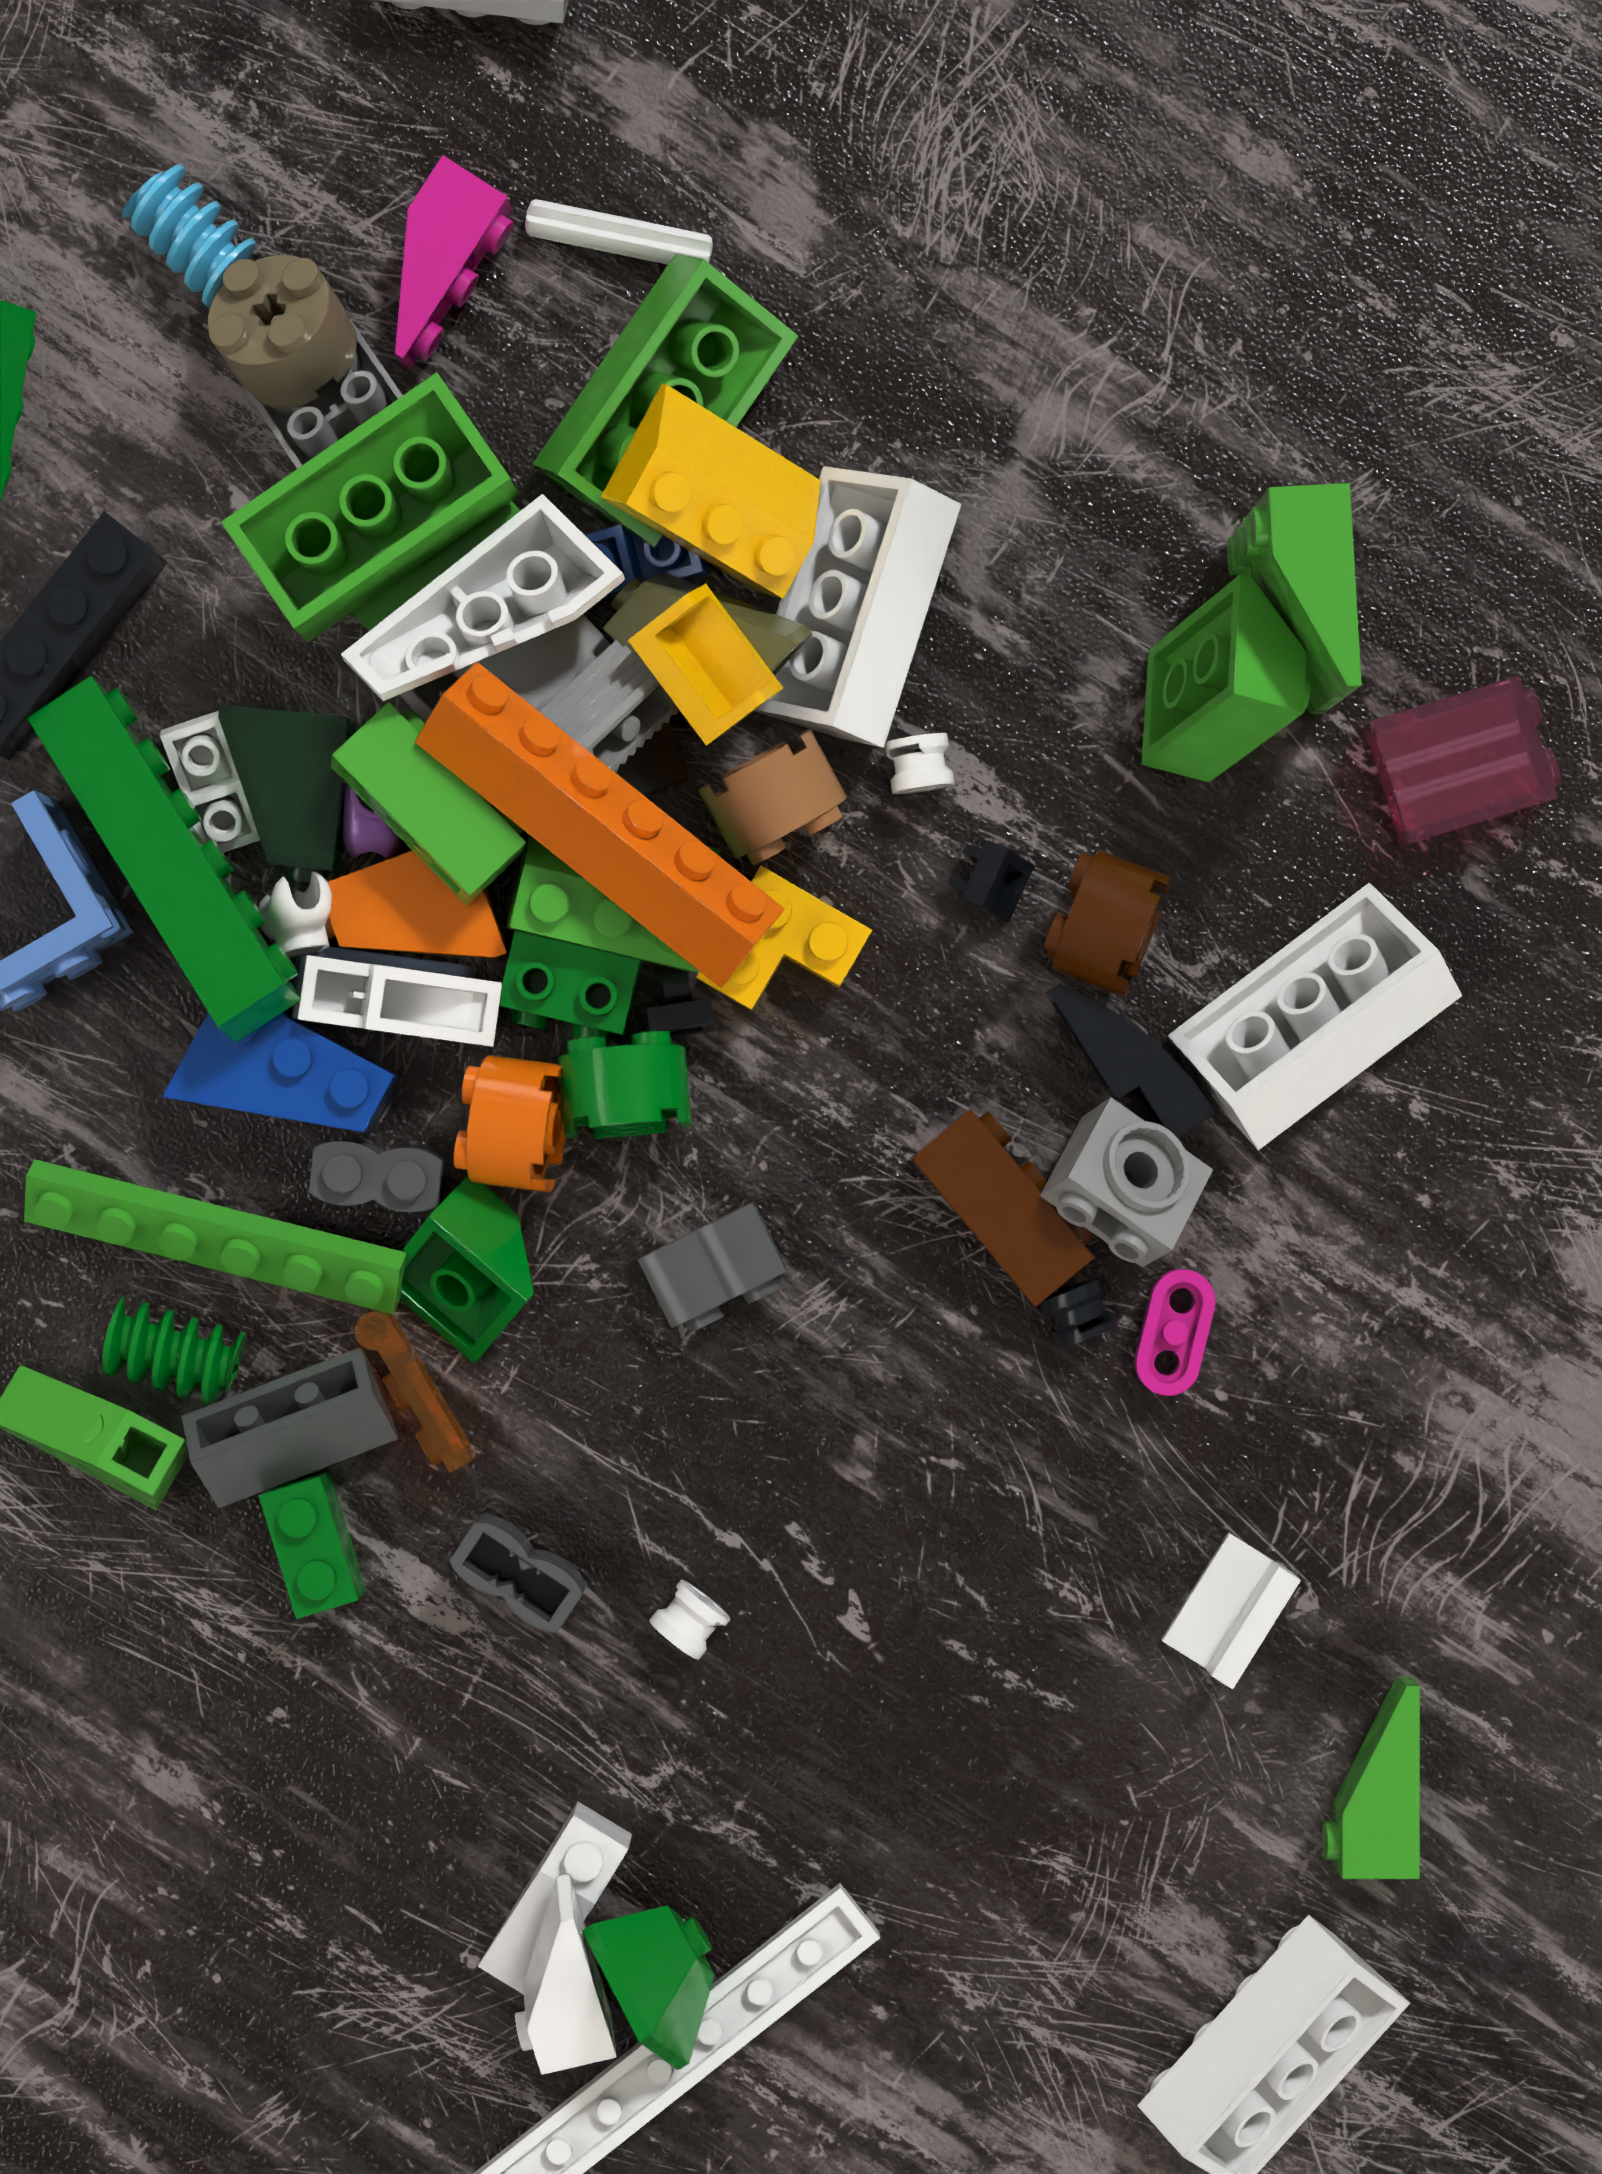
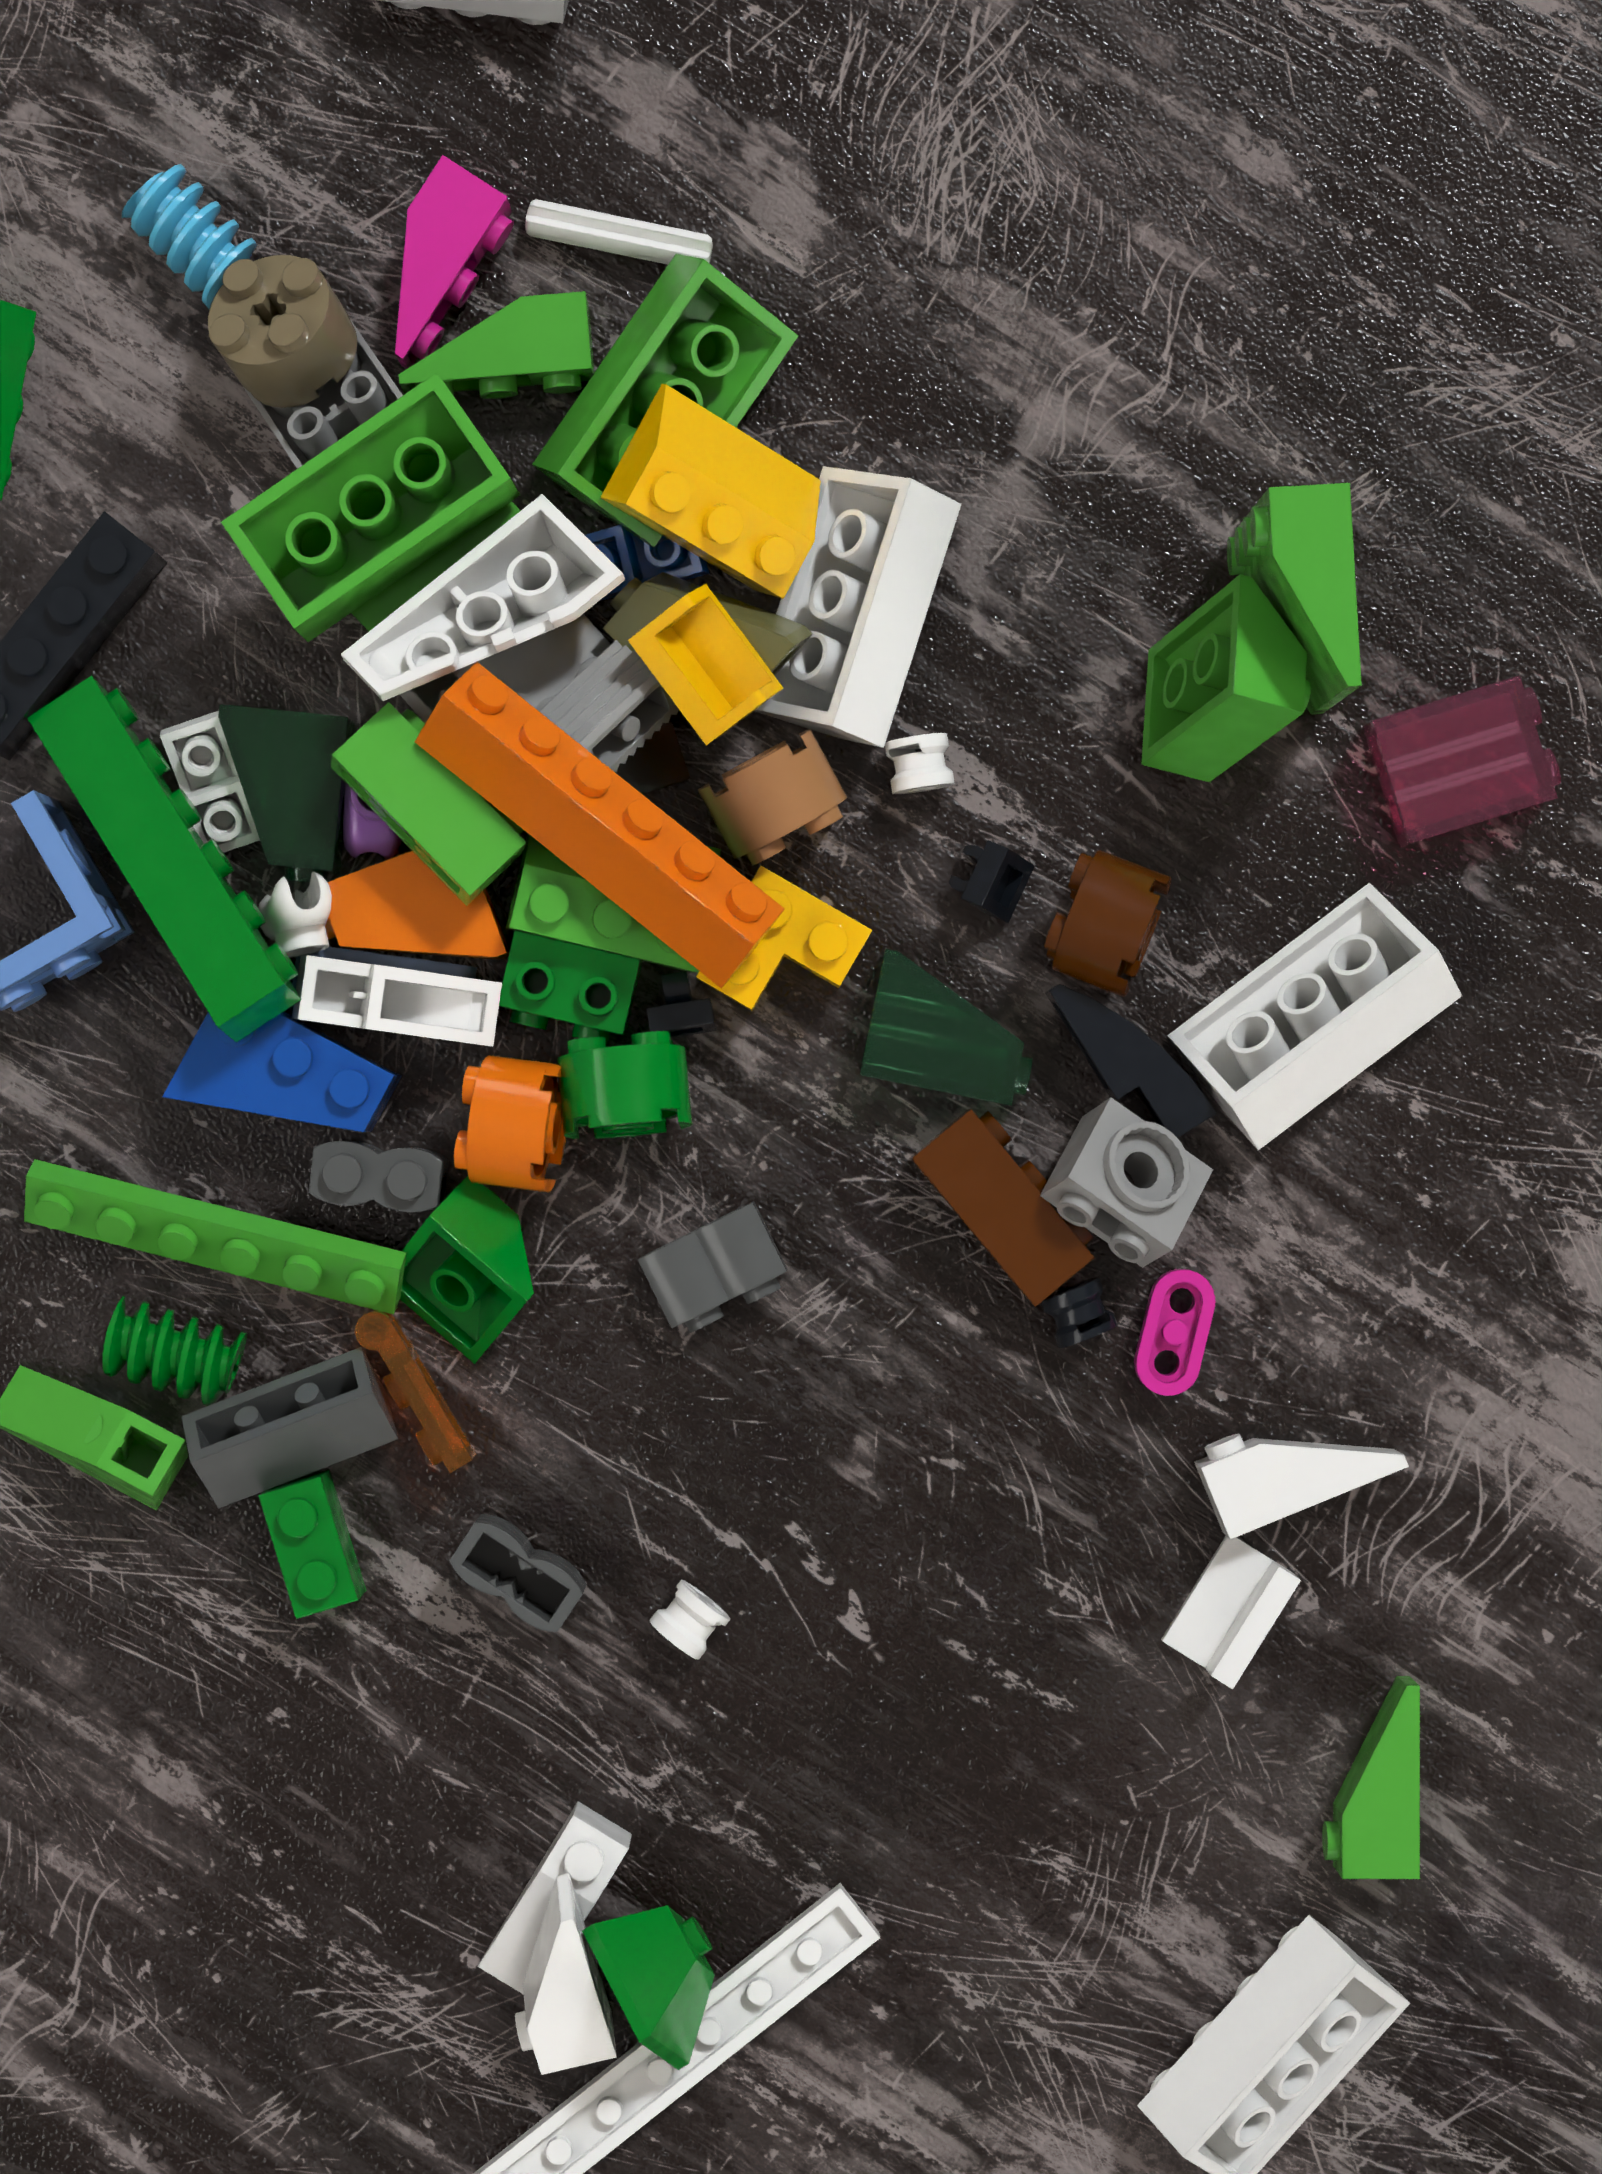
none -> bright green slope [398,291,594,399]
none -> clear green slope [859,949,1033,1106]
none -> white slope [1194,1434,1409,1539]

